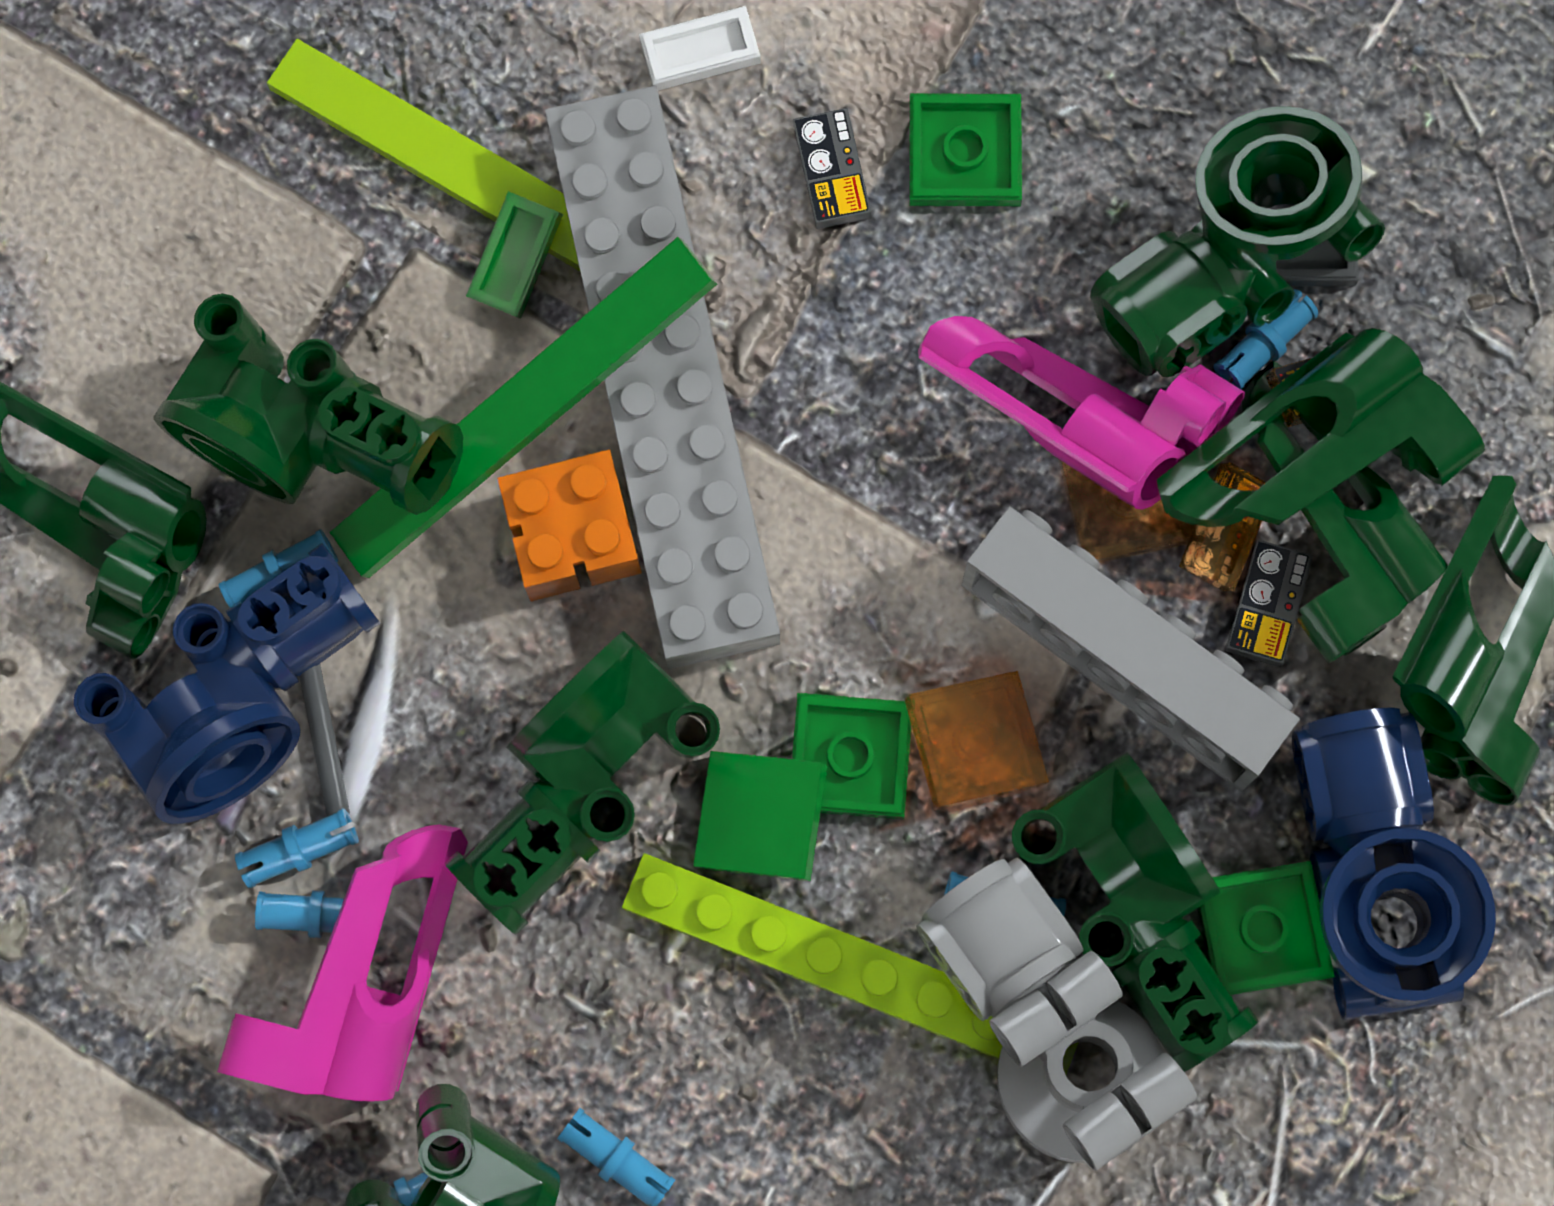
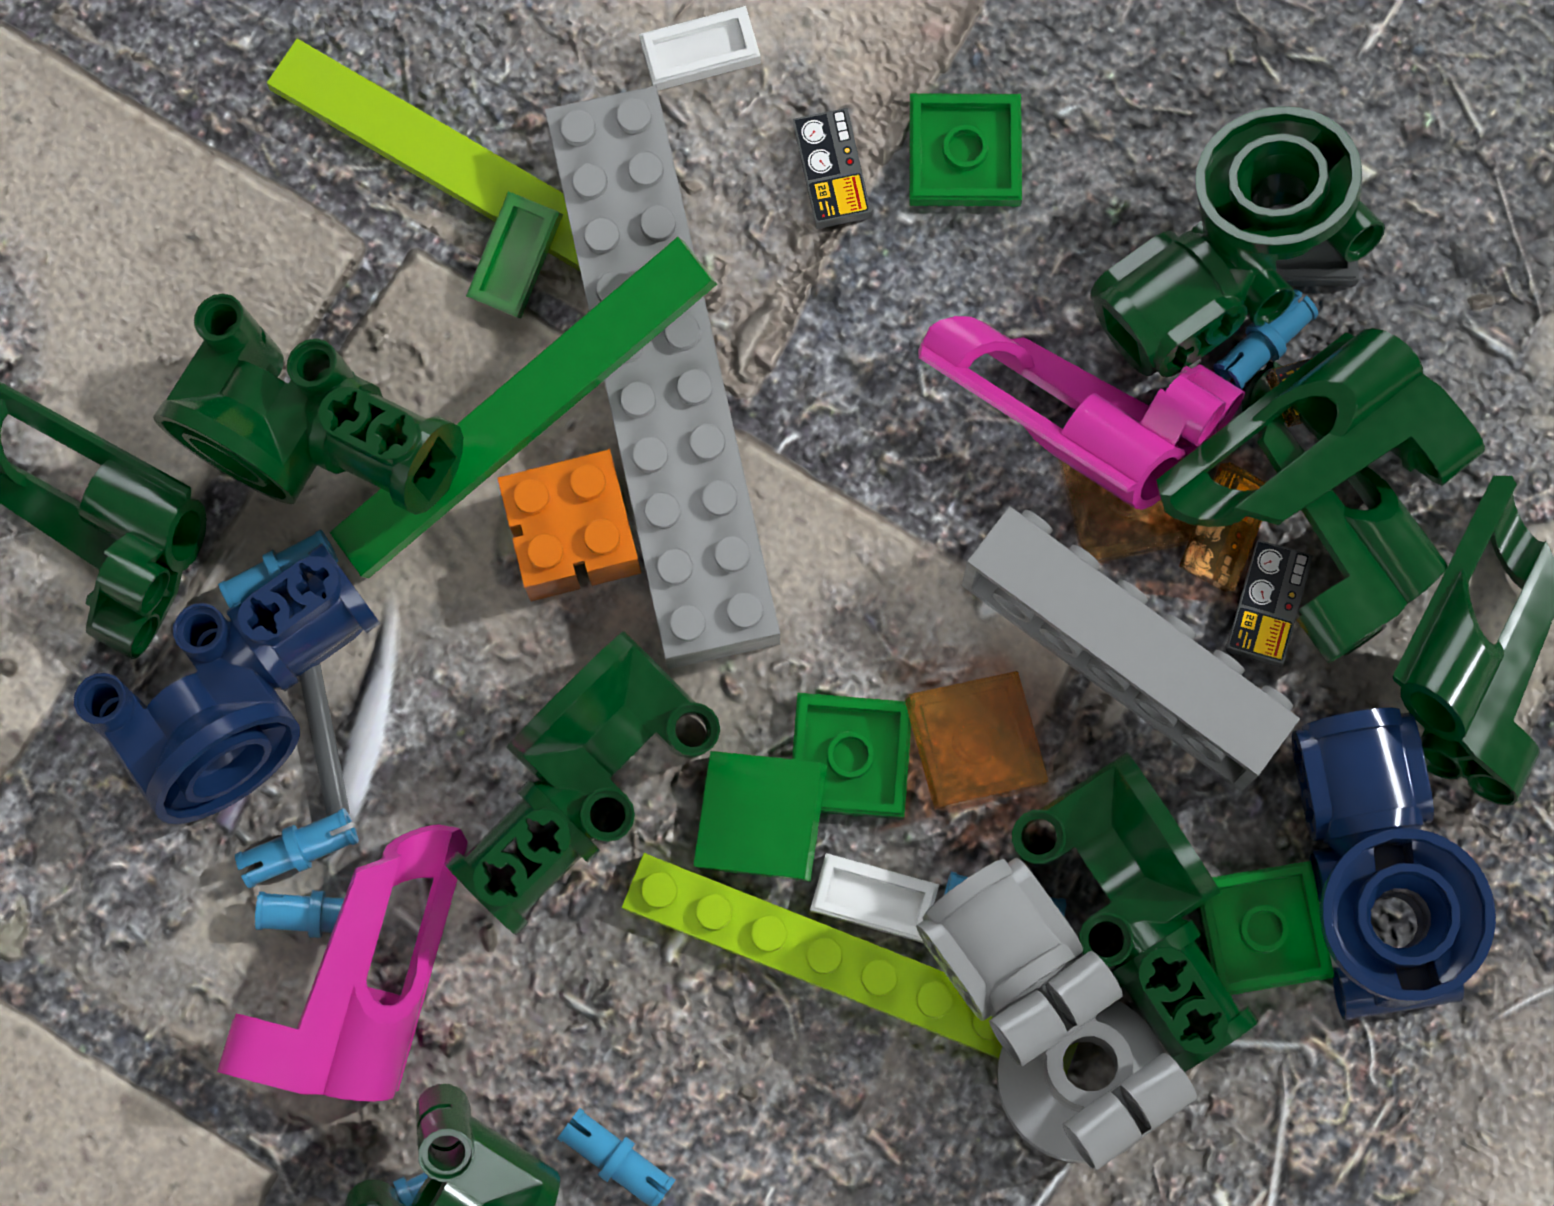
none -> white tile [810,853,939,943]

